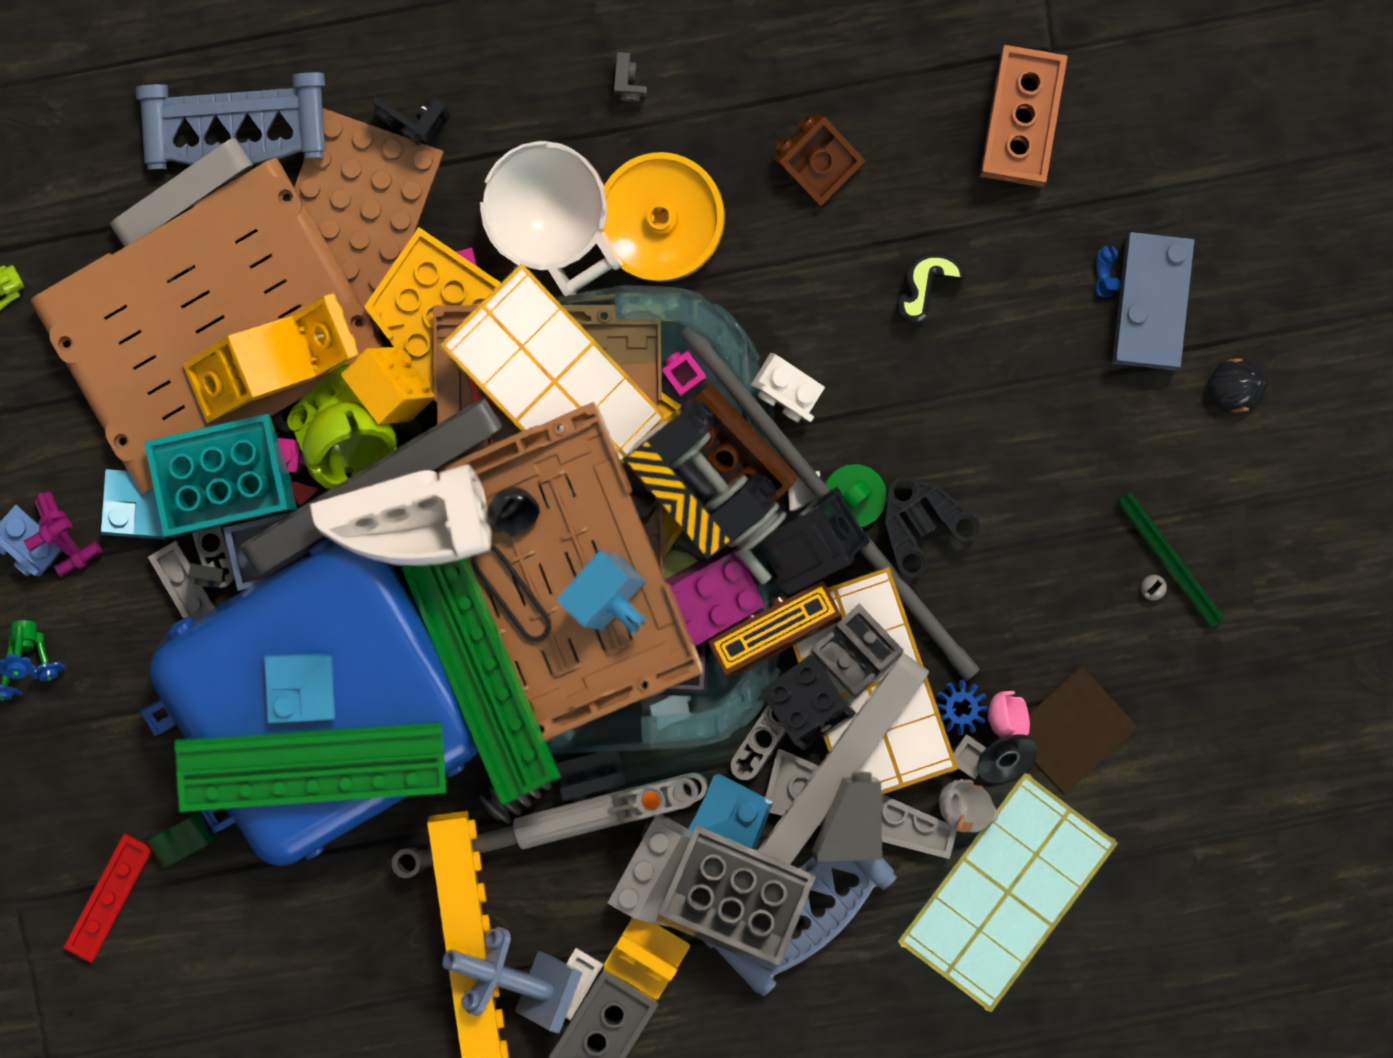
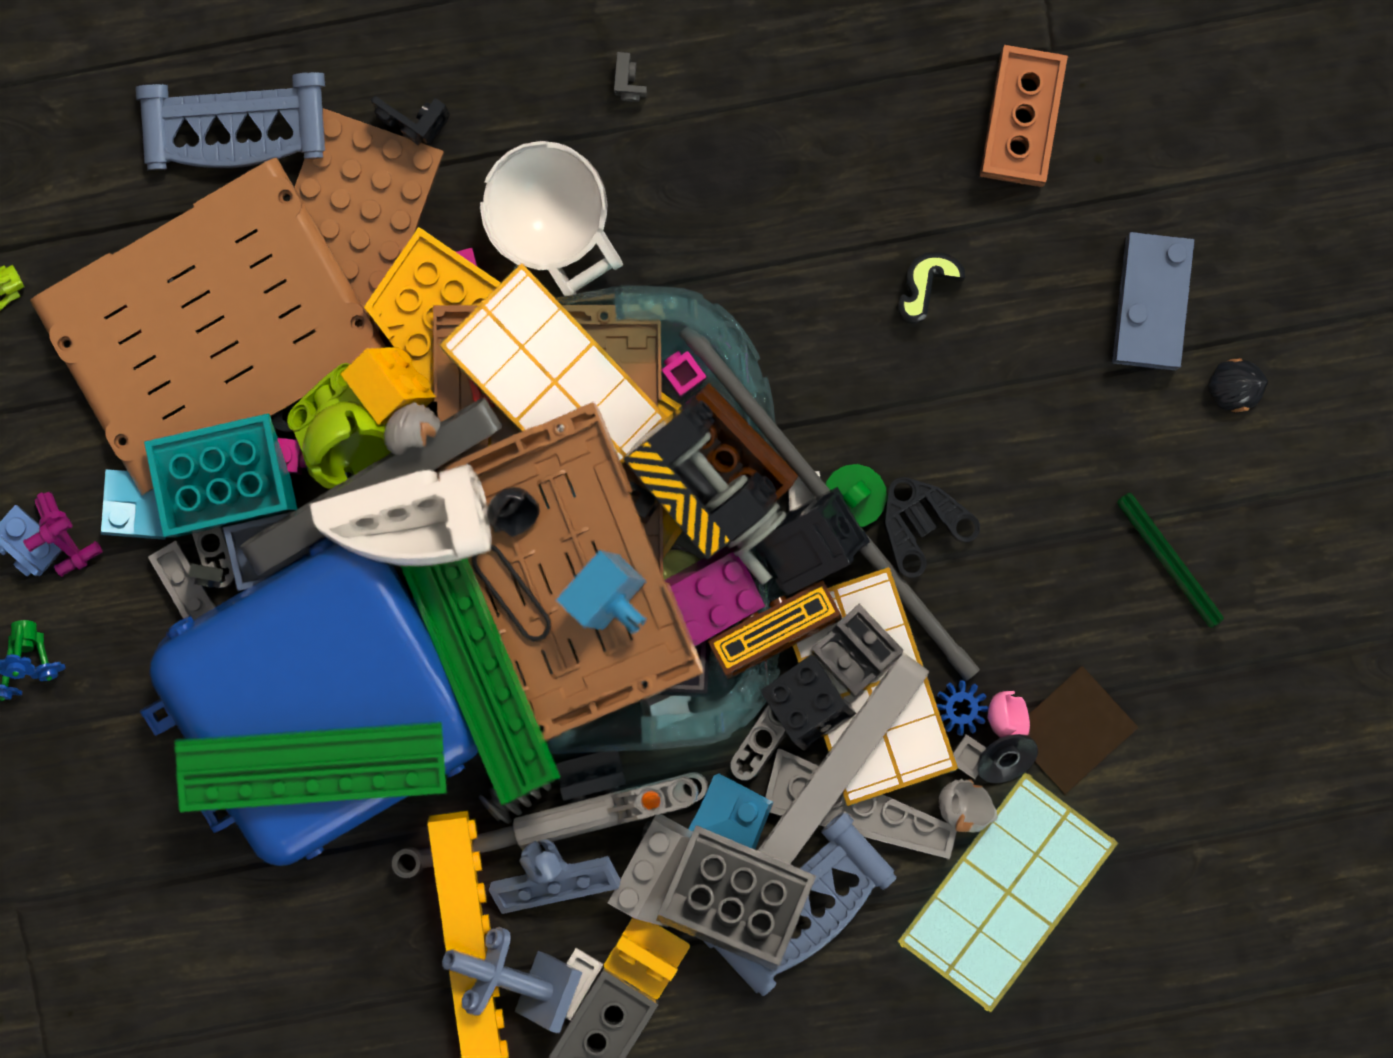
red tile [63,833,153,963] -> none
light grey beam [109,138,253,248] -> none
dark green axle [147,812,216,869] -> none
yellow bracket [183,293,358,424] -> none
dark azure plate [265,654,335,723] -> none
red slope [292,481,322,506] -> none
yellow dish [603,152,725,282] -> none
white bracket [751,353,825,423] -> none
reddish brown plate [772,113,865,206] -> none
dark grey slope [812,772,882,862] -> none
blue arm [1096,246,1121,297] -> none
light grey hinge [1140,575,1167,601] -> none
none -> light grey hair [384,402,441,455]
none -> sand blue plate [489,839,621,914]

